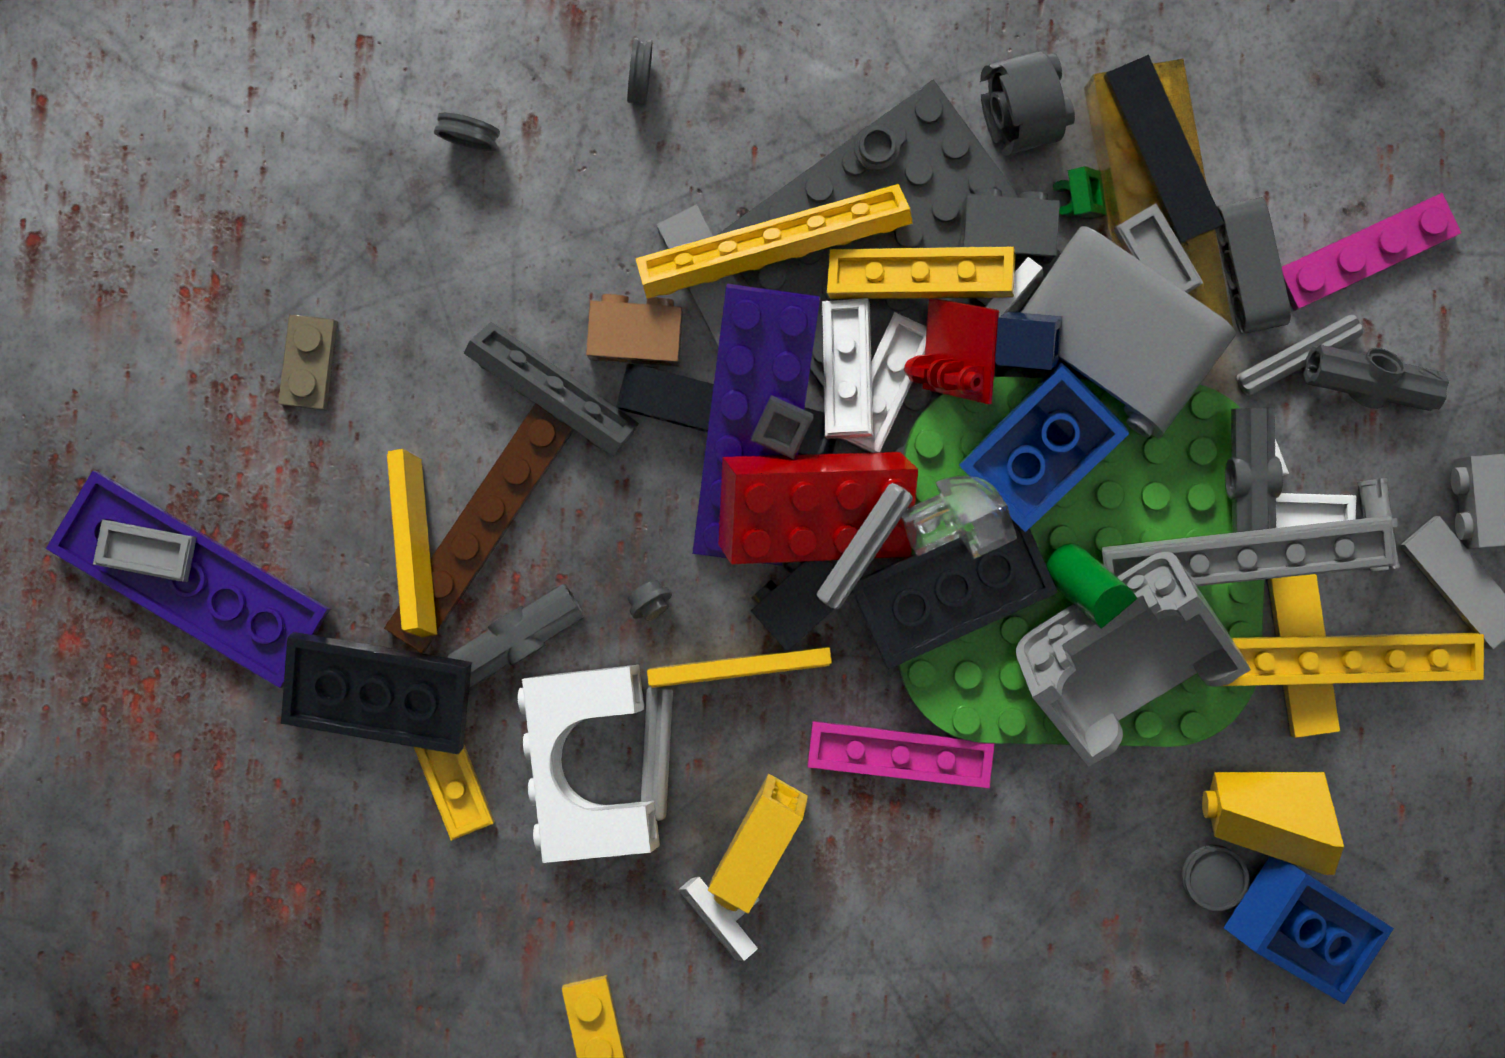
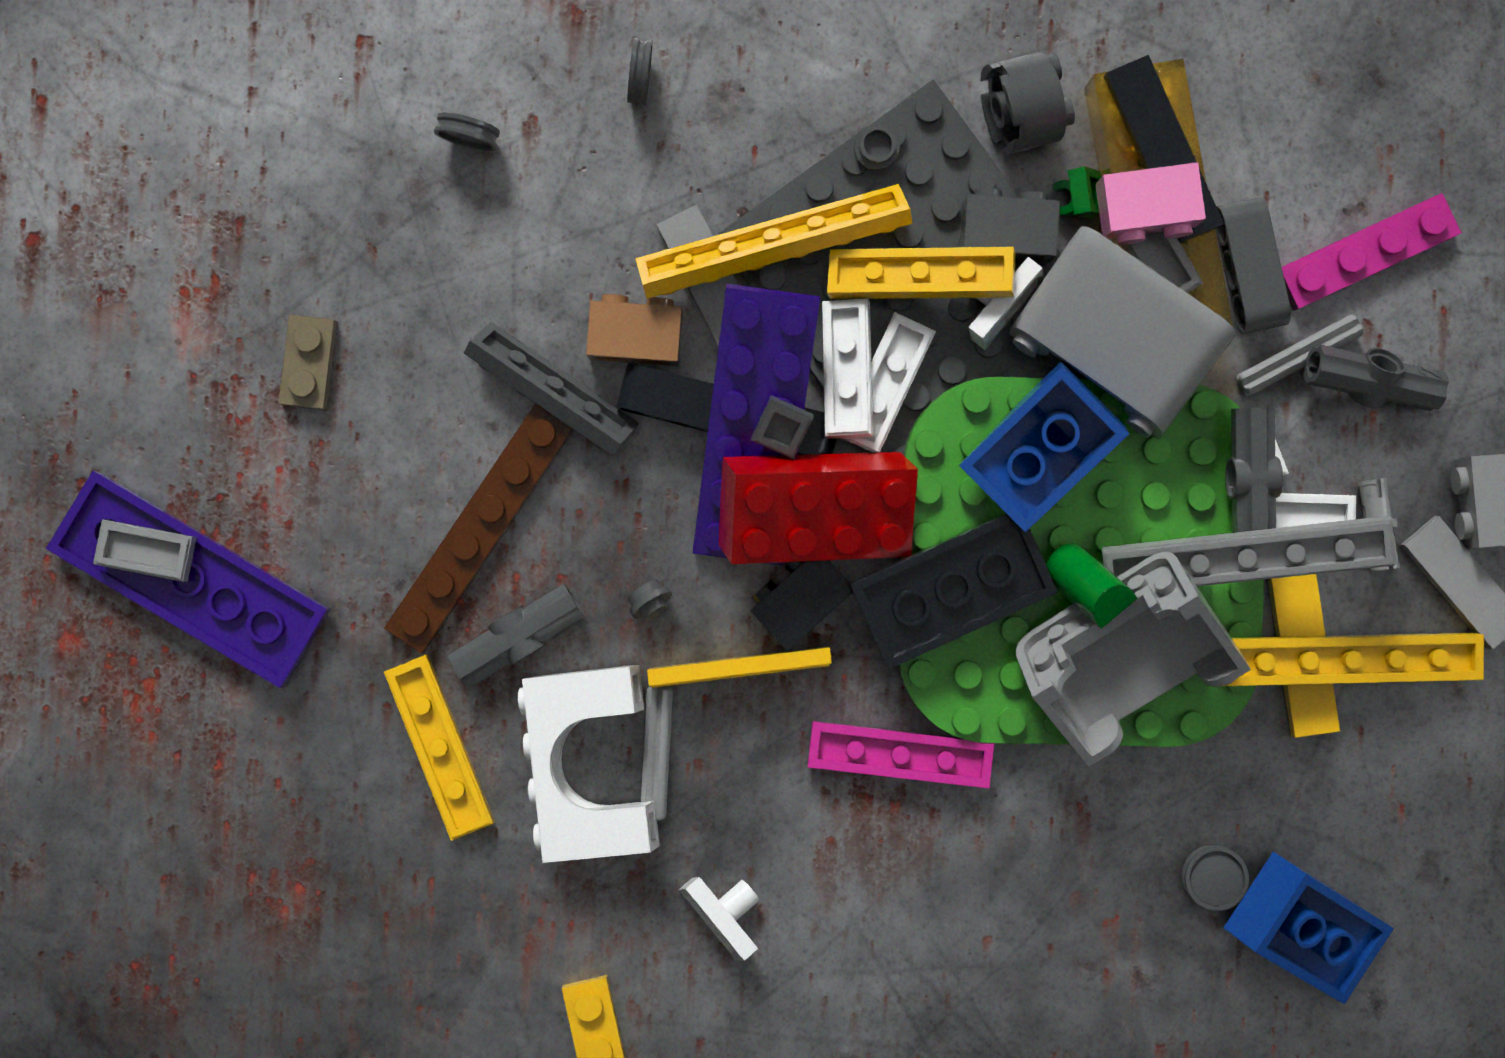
black plate [281,632,472,754] -> none
yellow tile [387,448,437,637] -> none
yellow slope [708,774,808,914] -> none
light grey axle [817,483,913,609] -> none
clear brick [901,476,1017,559] -> none
red hinge [904,298,999,404] -> none
dark blue panel [995,312,1062,370] -> none
yellow slope [1202,772,1344,875] -> none
none -> bright pink brick [1096,162,1206,245]

